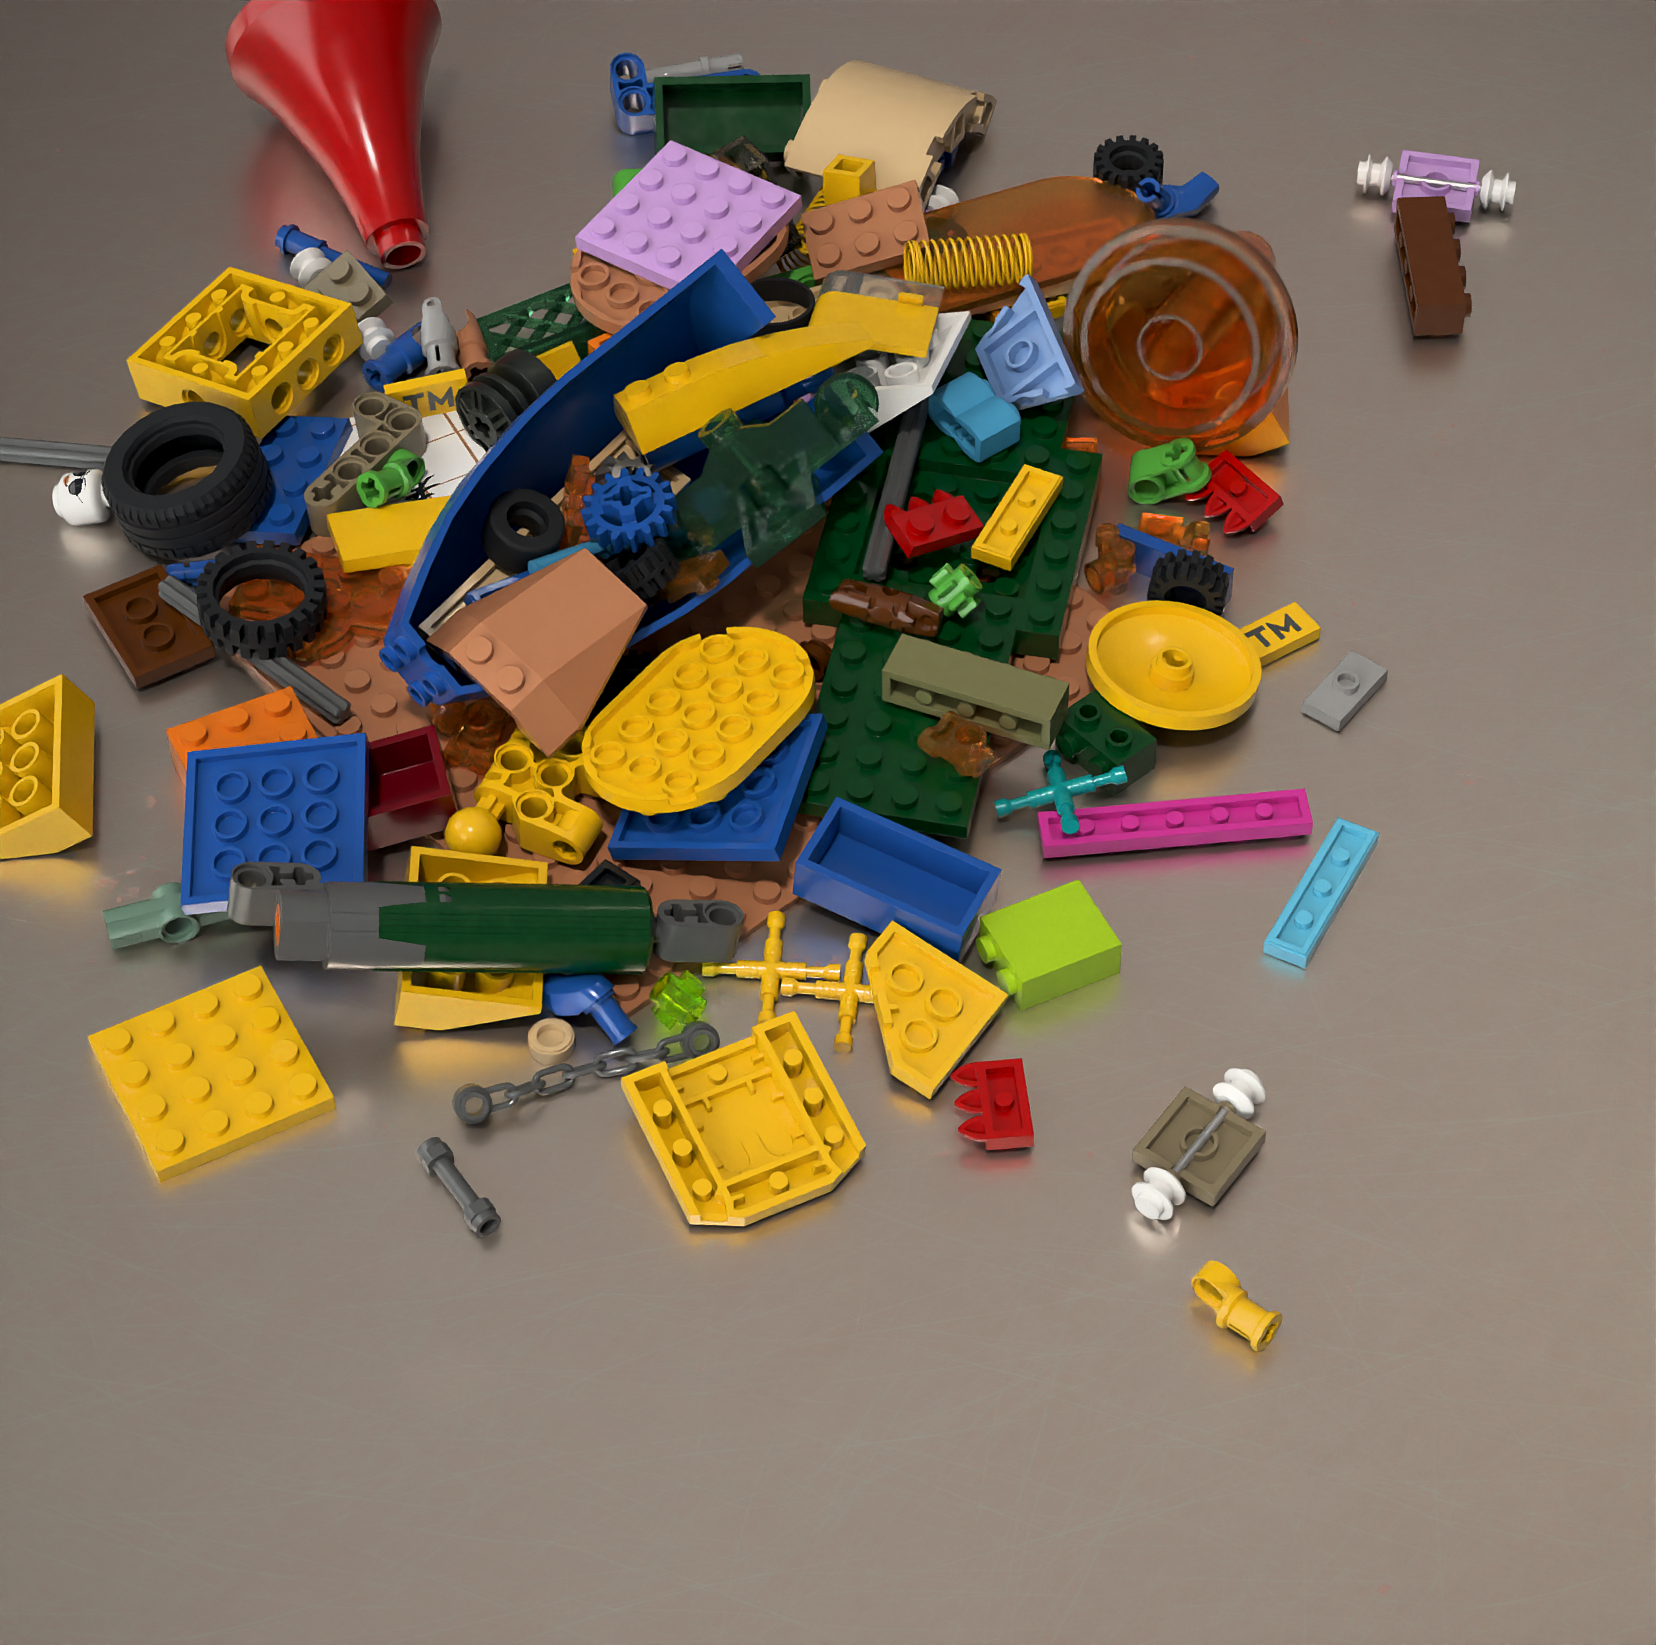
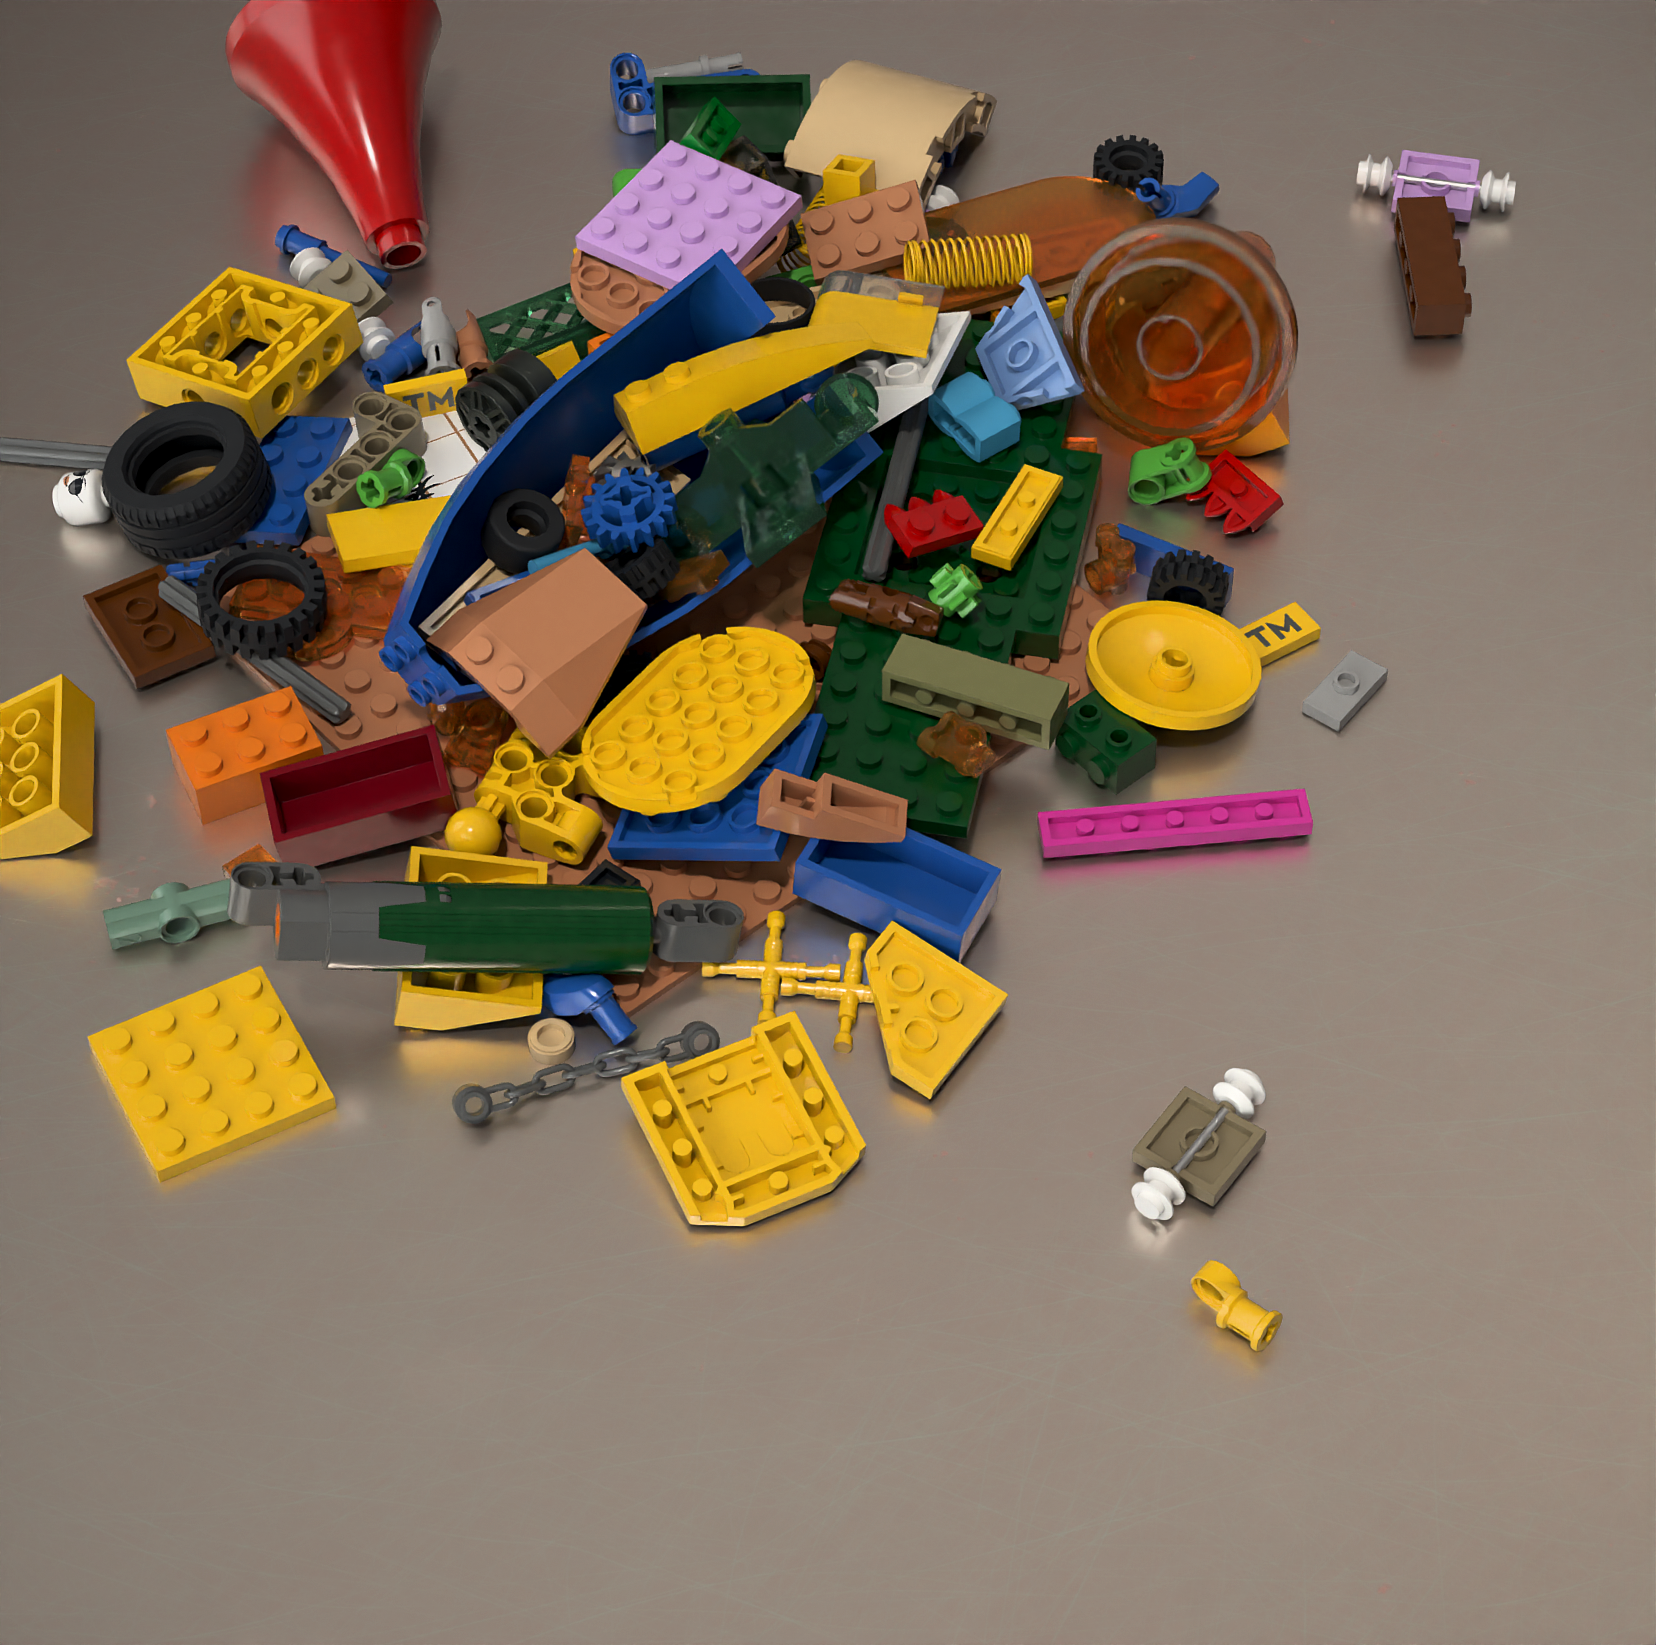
blue plate [180,733,370,915] -> none
dark grey bar [417,1137,501,1237] -> none
clear neon green gear [649,970,707,1030] -> none
red plate [950,1058,1034,1150] -> none
lime brick [976,879,1122,1011] -> none
teal piece [994,750,1128,834] -> none
clear orange plate [1137,512,1211,556] -> none
medium azure tile [1263,817,1380,969] -> none
none -> green plate [679,96,742,160]
none -> nougat slope [756,769,908,843]

